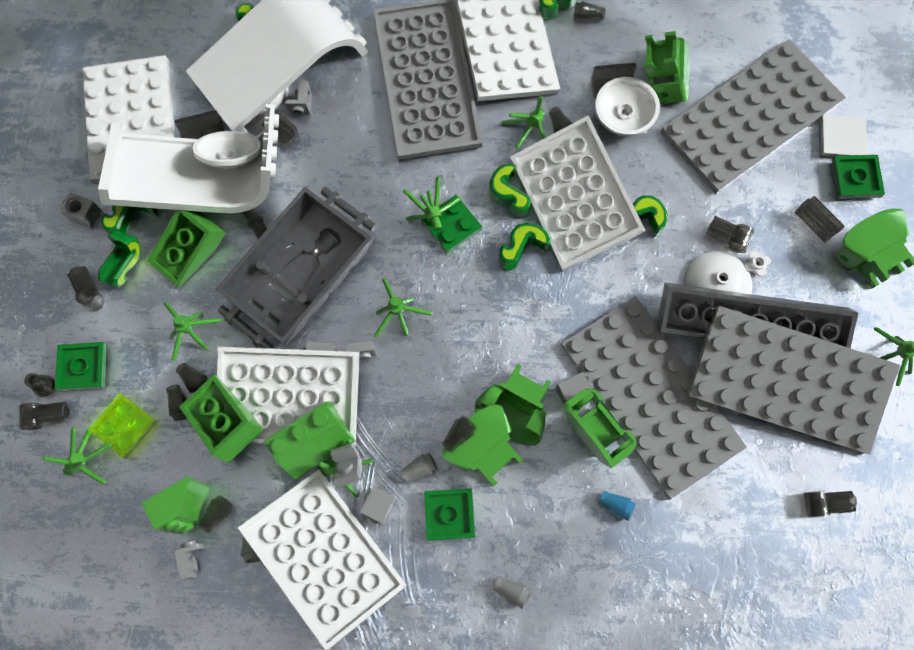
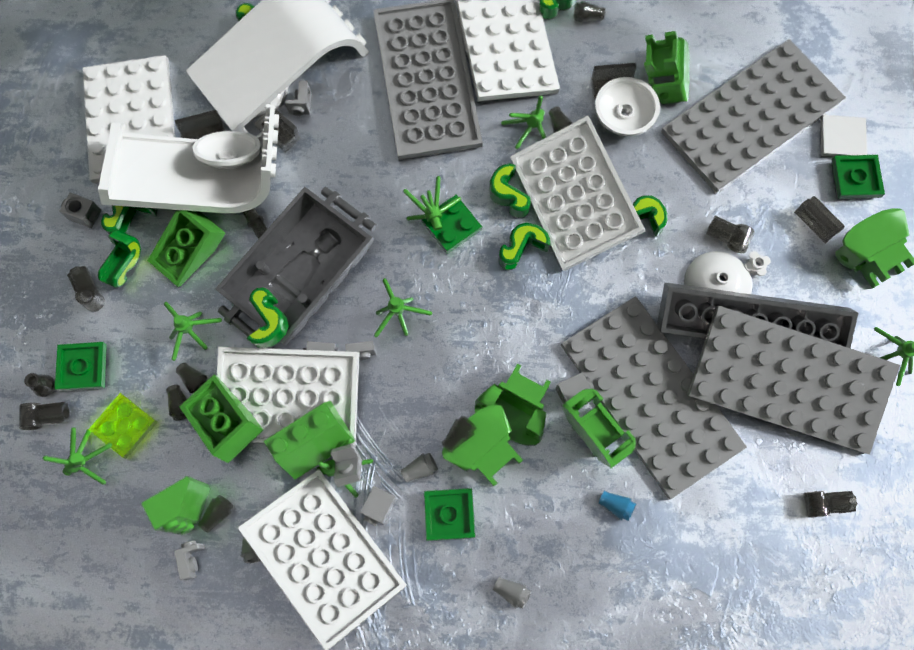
none -> green animal [247,287,289,348]

